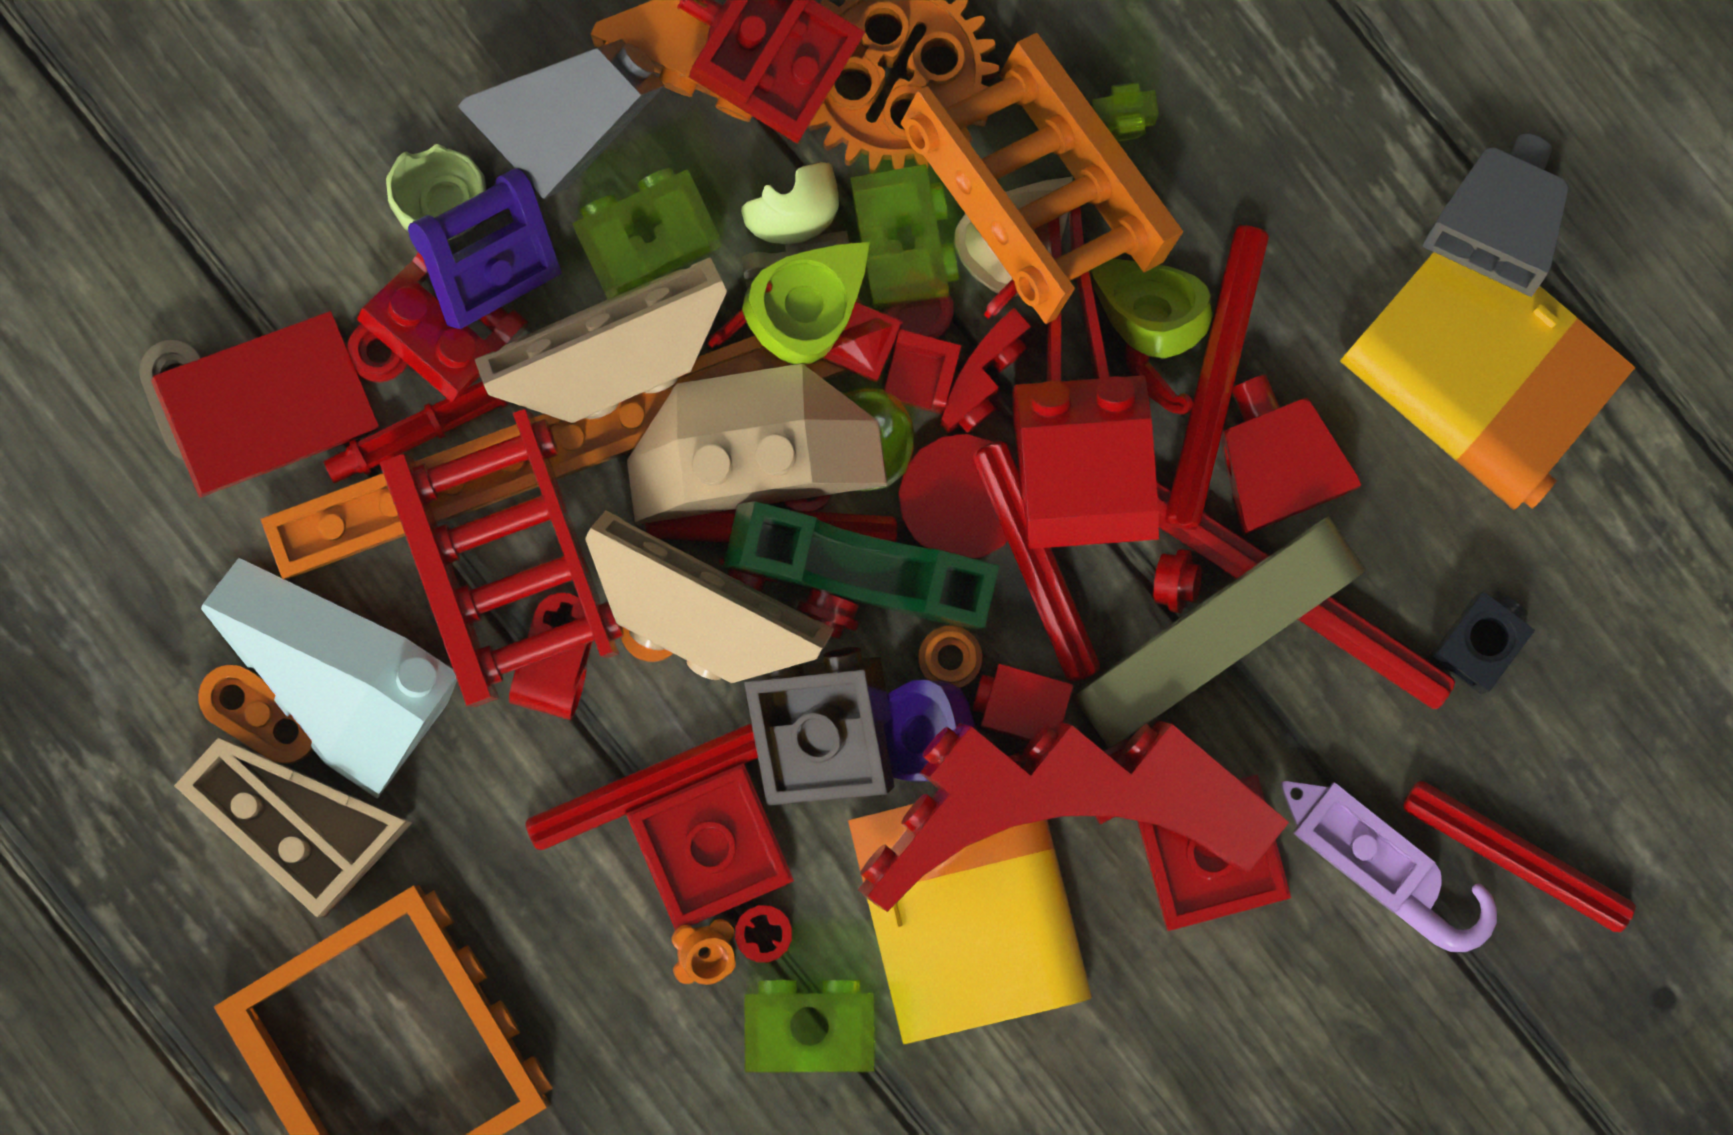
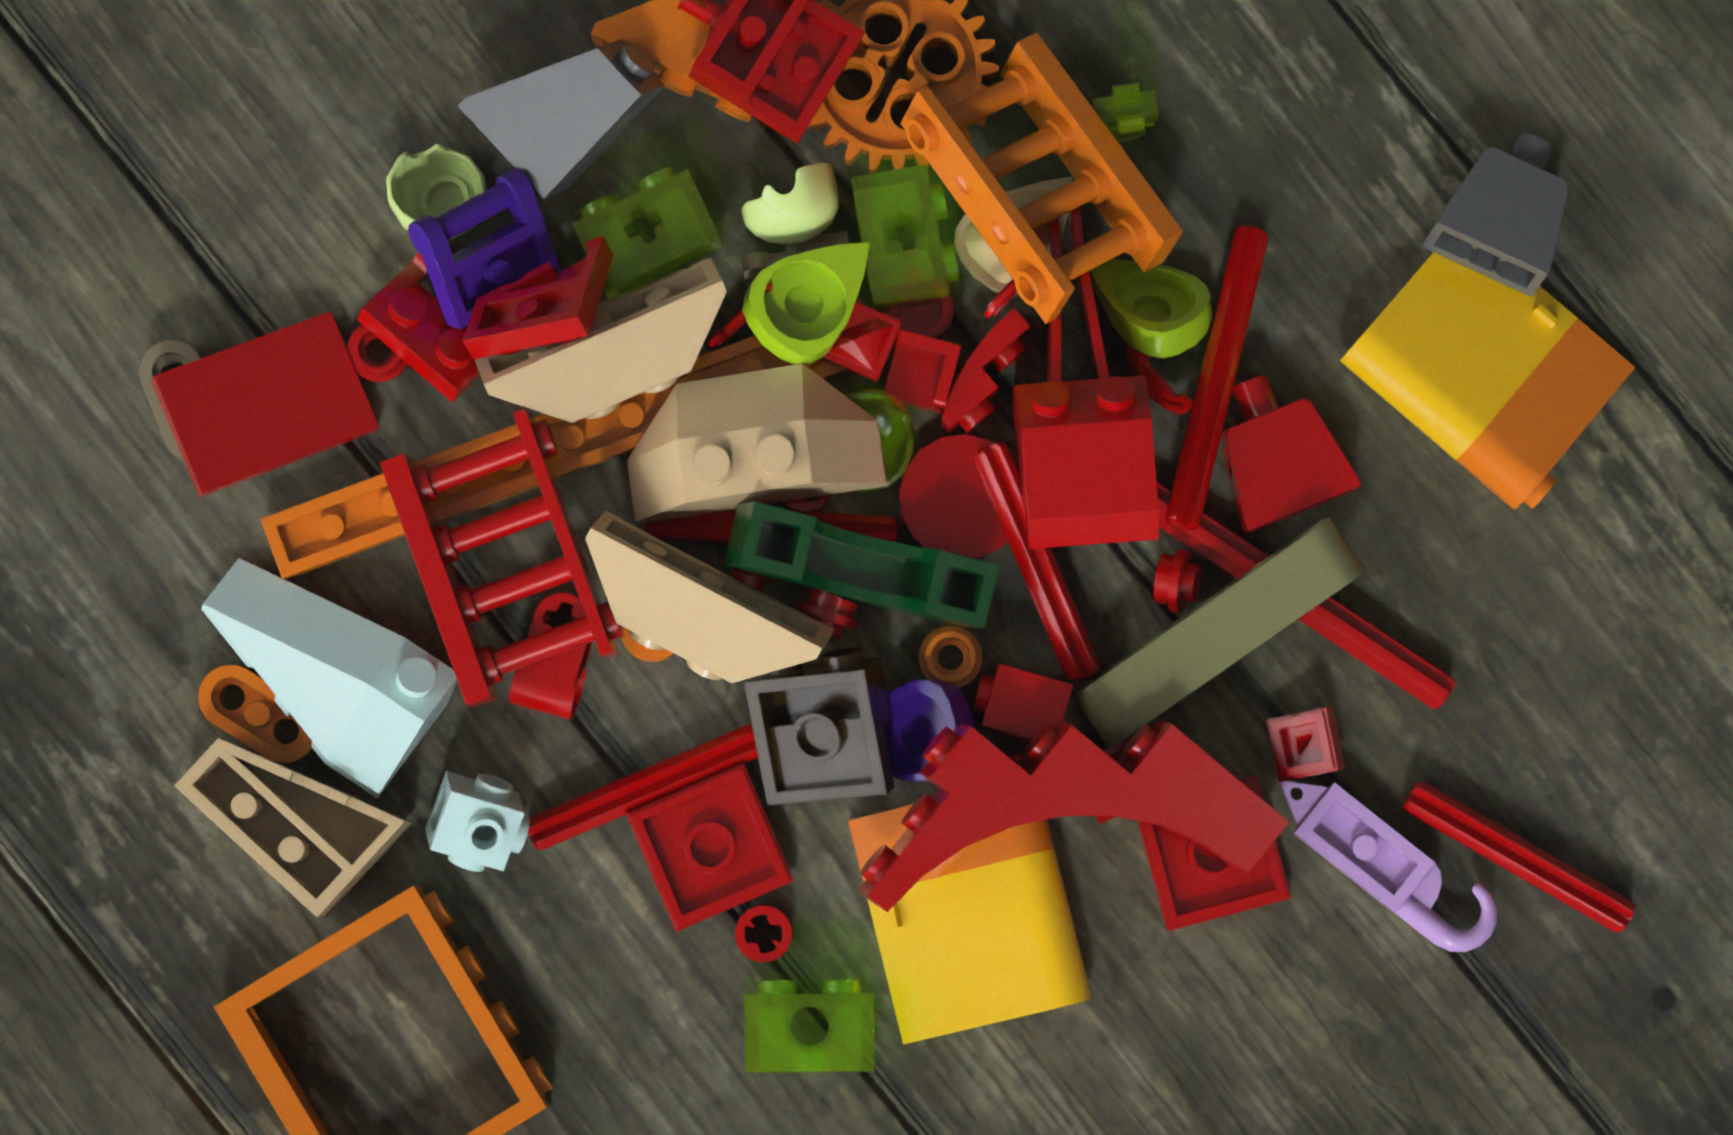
red piece [323,381,509,484] -> none
orange plate [671,919,736,985] -> none
black brick [1430,591,1535,694] -> none
none -> light aqua brick [425,771,530,872]
none -> red wing [462,236,614,360]
none -> red tile [1266,707,1345,782]

